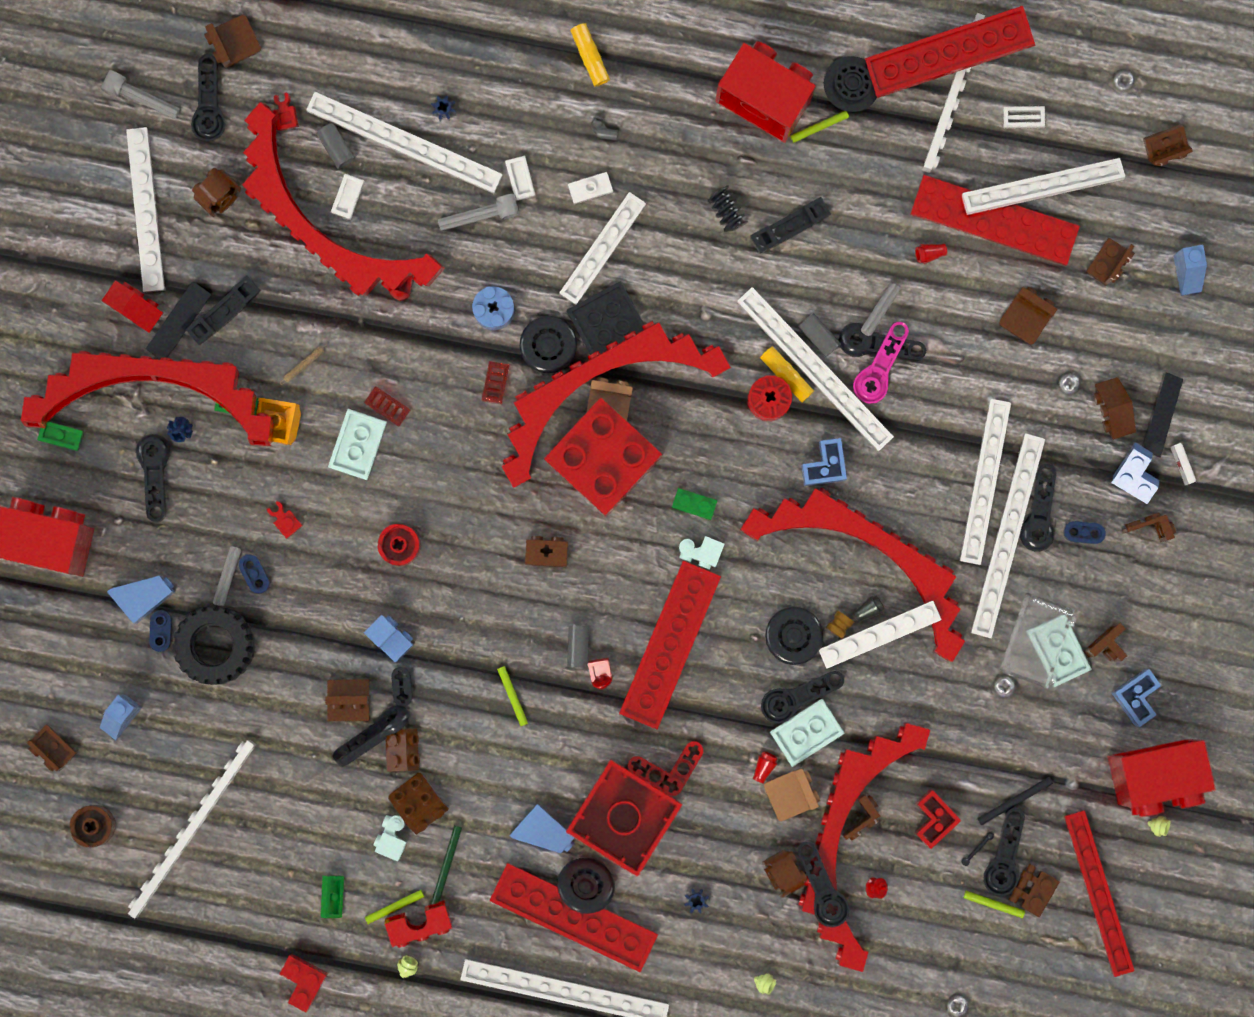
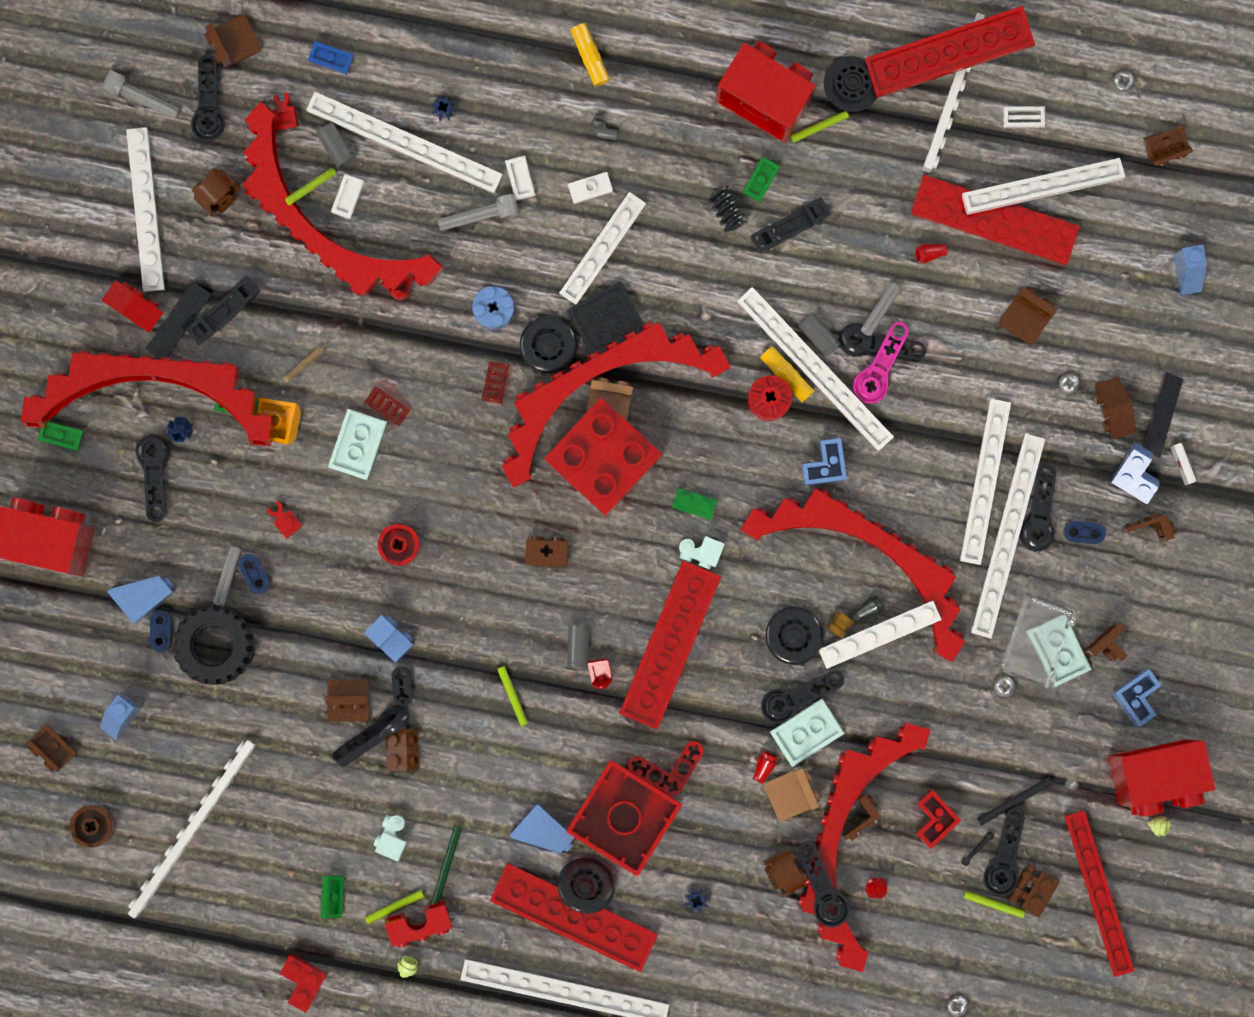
reddish brown bracket [388,772,449,835] -> none
yellowish green plate [754,973,776,995] -> none
reddish brown bracket [1085,237,1135,286] -> none
none -> lime bar [285,168,336,205]
none -> blue plate [308,41,354,75]
none -> green plate [742,157,780,203]

